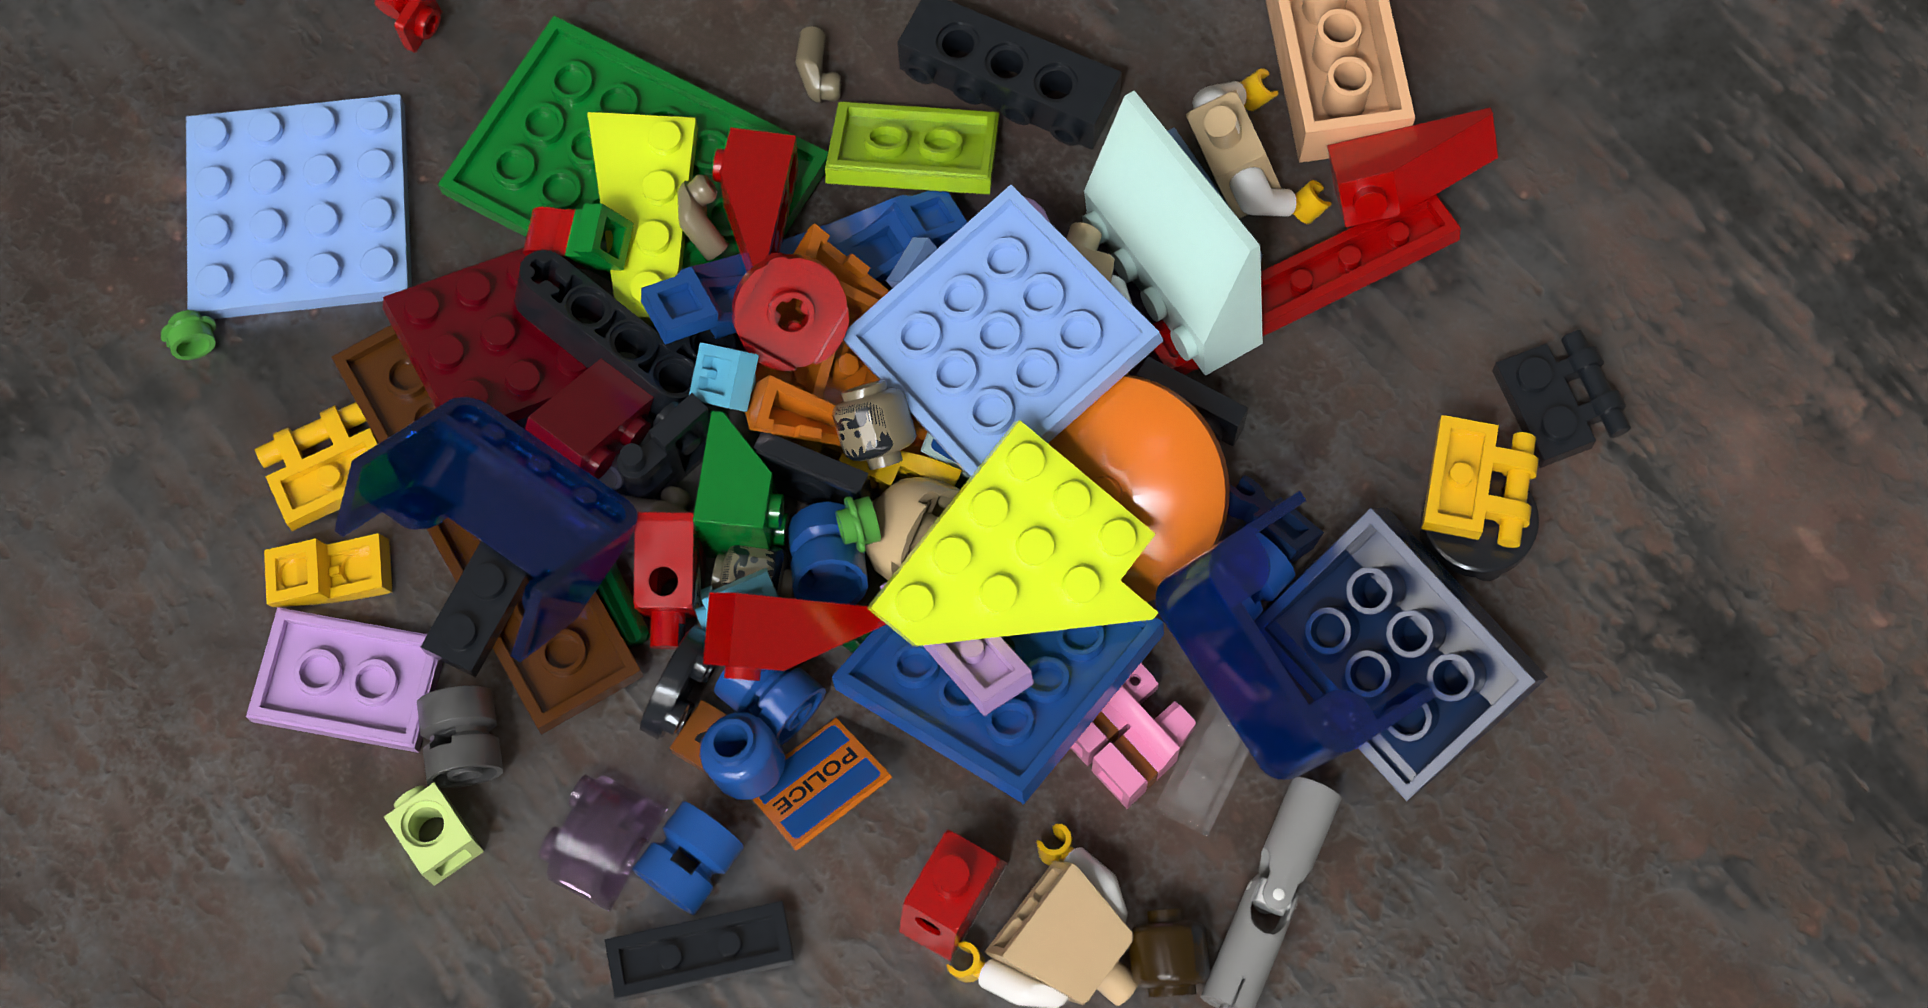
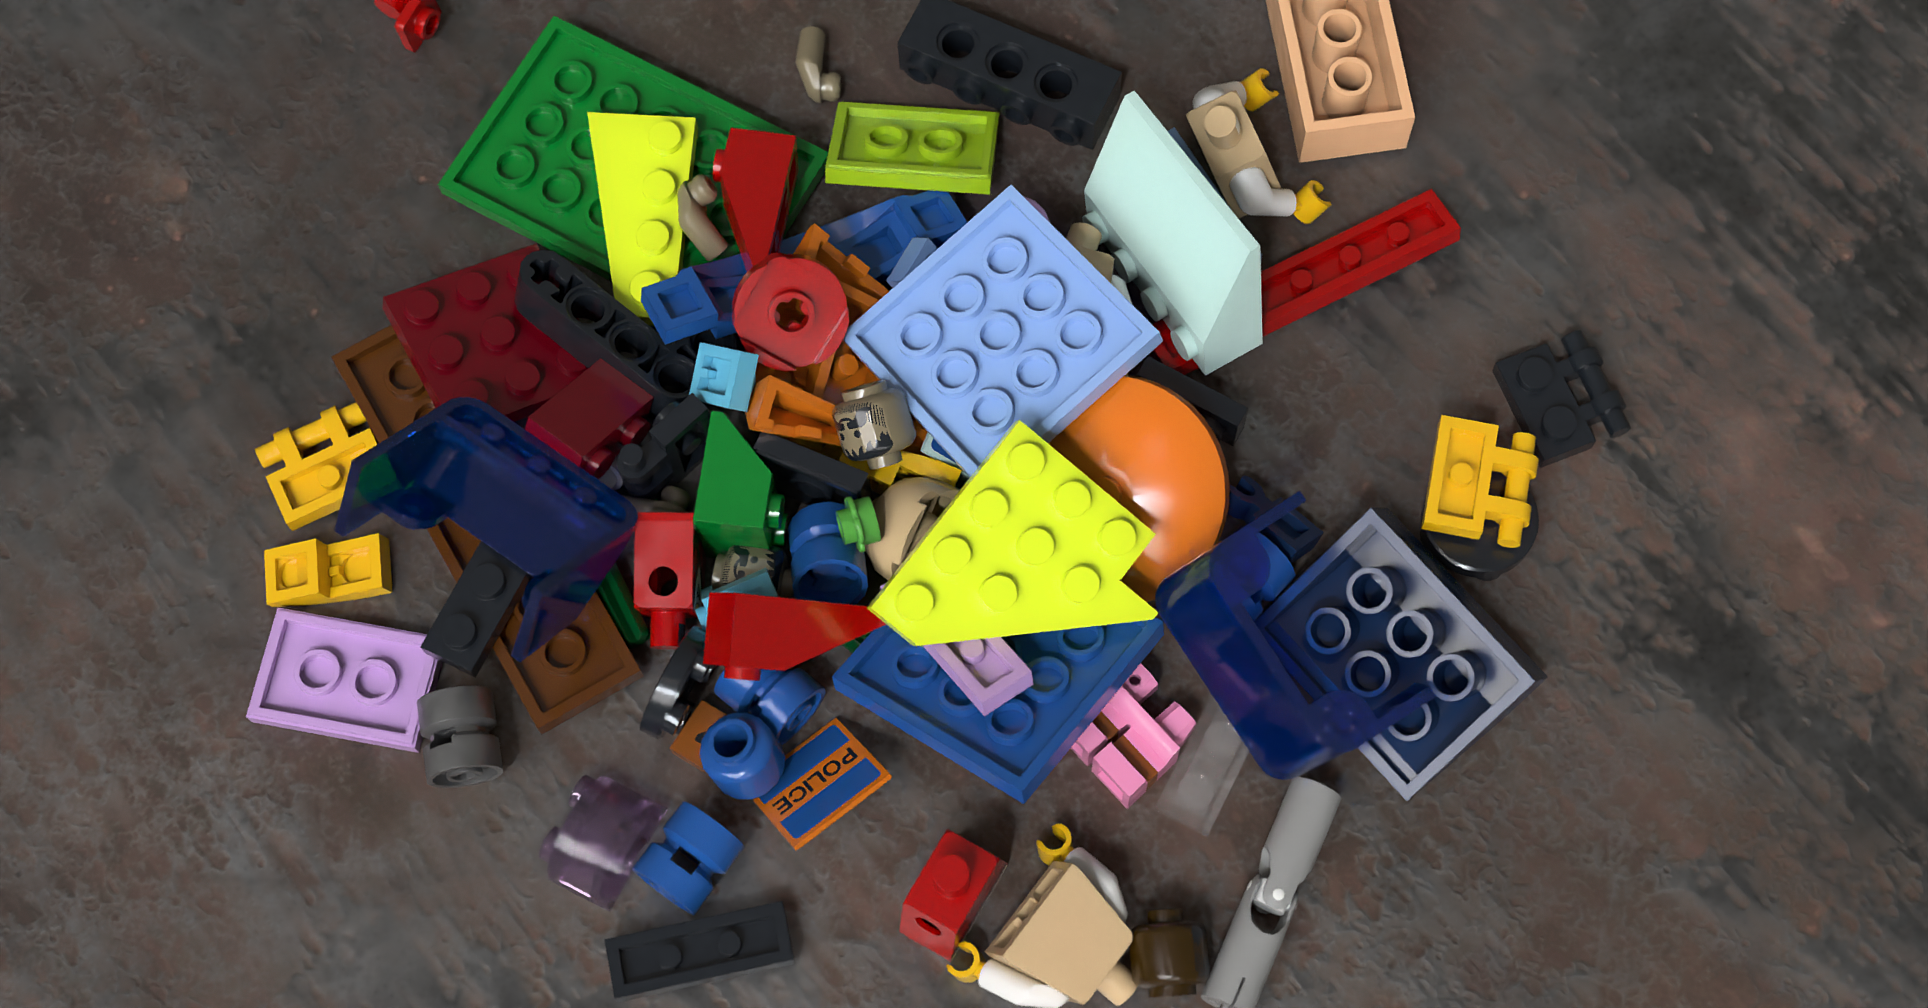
bright green plate [160,310,217,360] -> none
light blue plate [186,94,412,319] -> none
yellowish green brick [384,782,484,886] -> none
green leg [523,204,634,271] -> none
red slope [1327,107,1498,227] -> none

